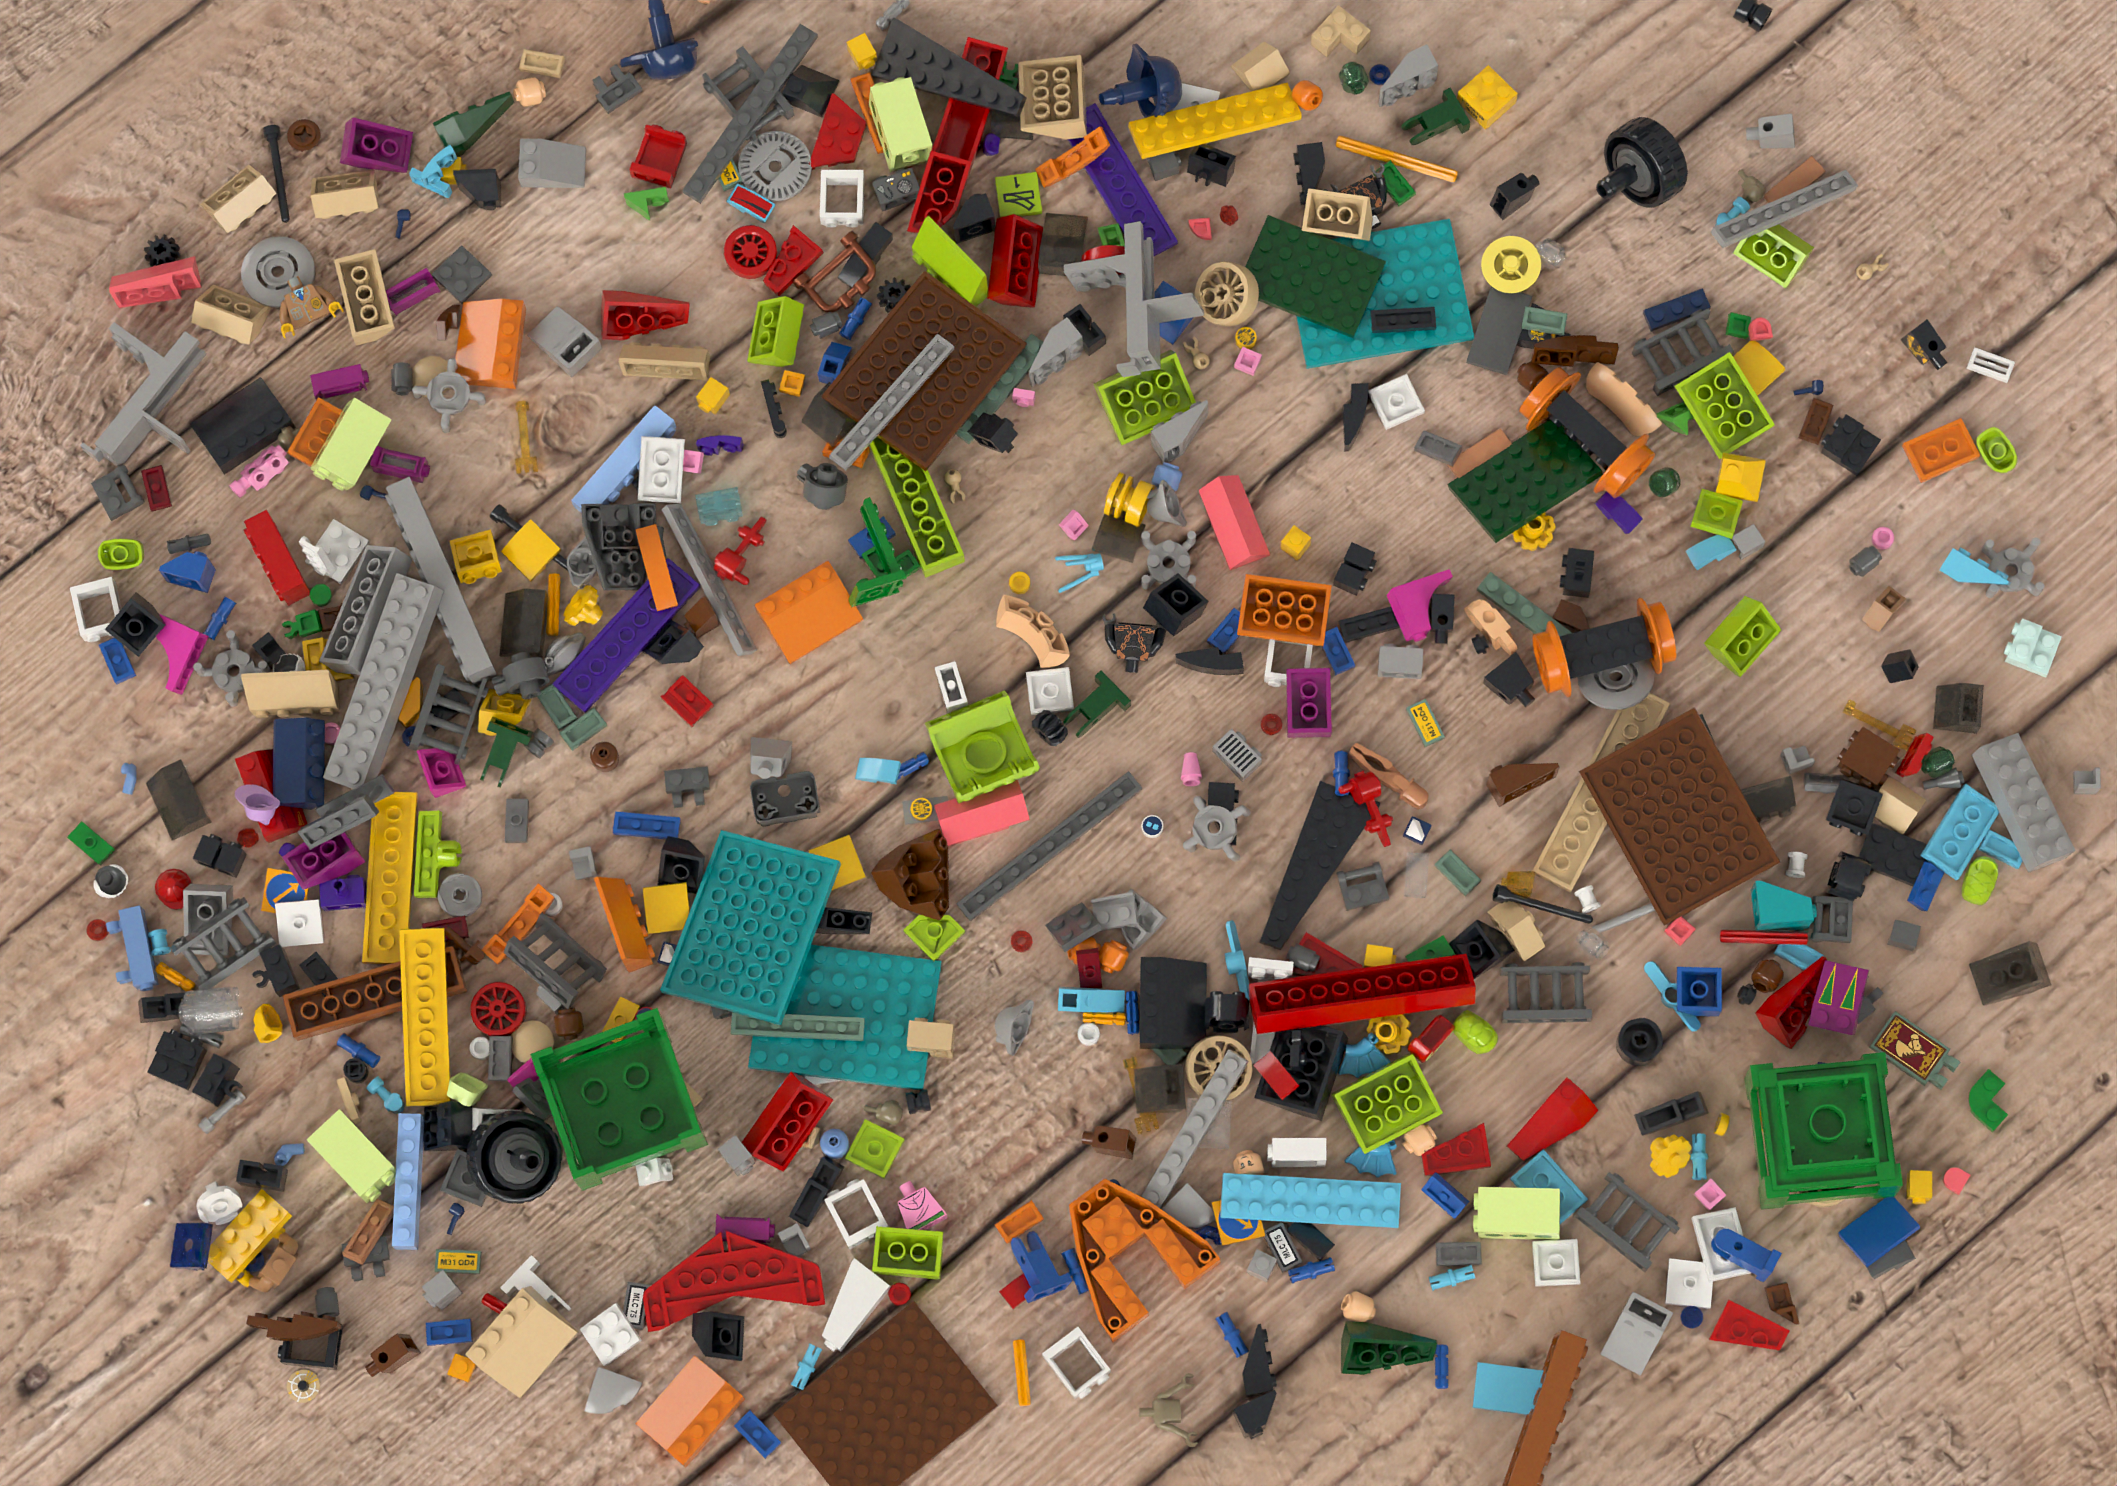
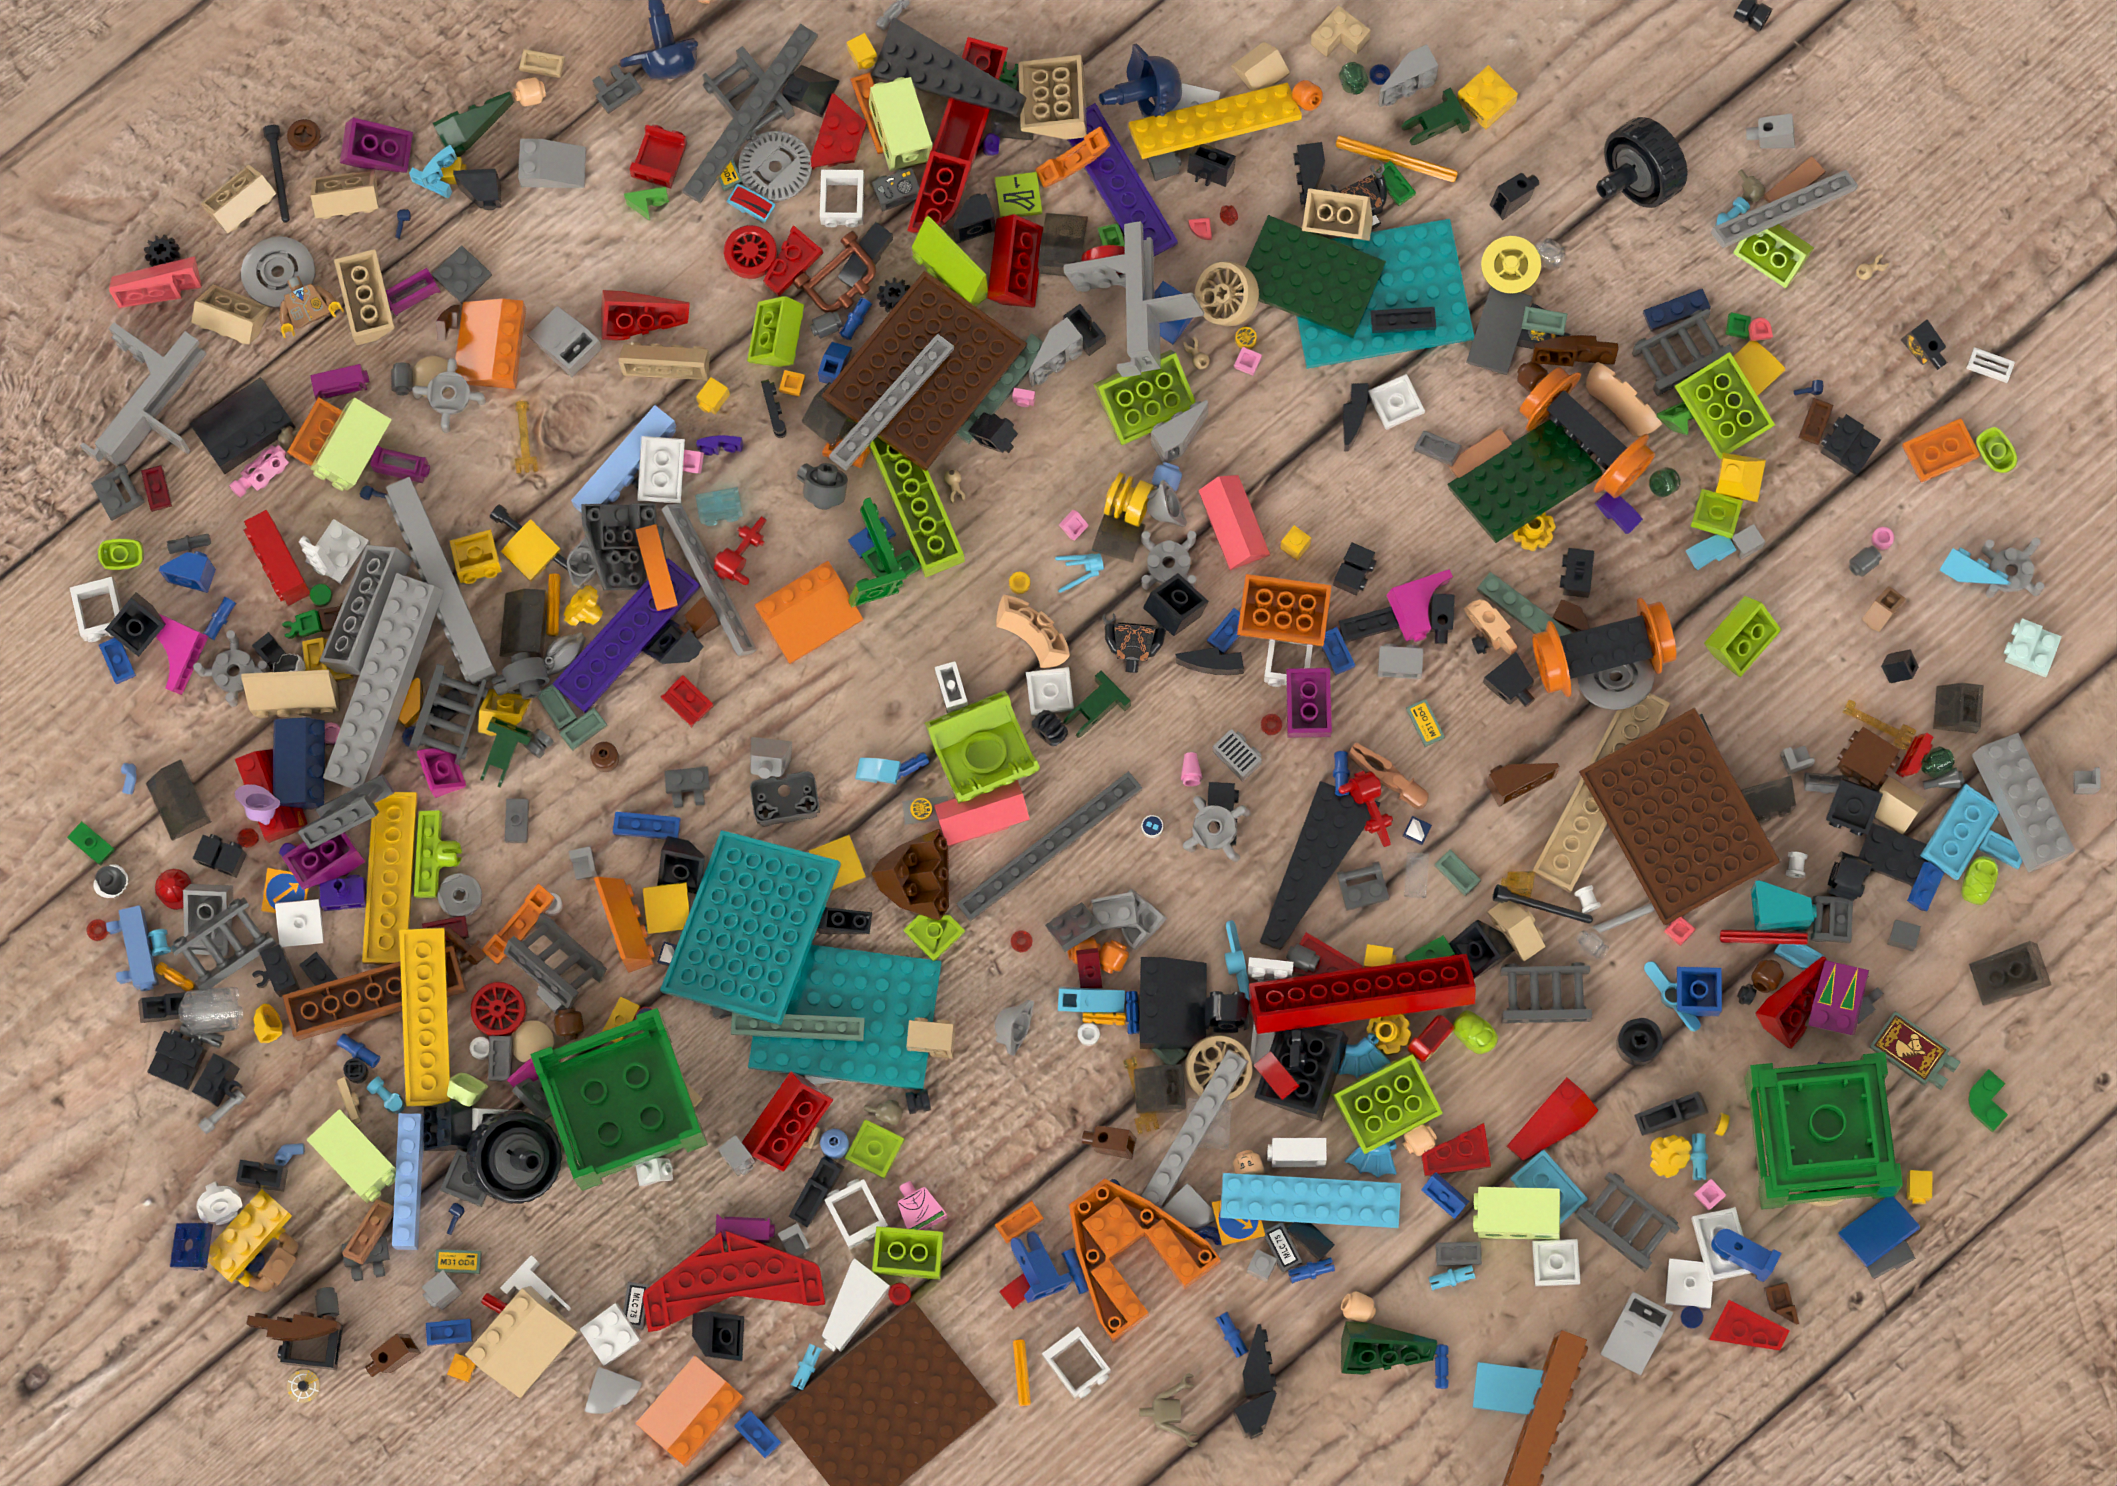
coral tile [1943,1168,1970,1195] -> none

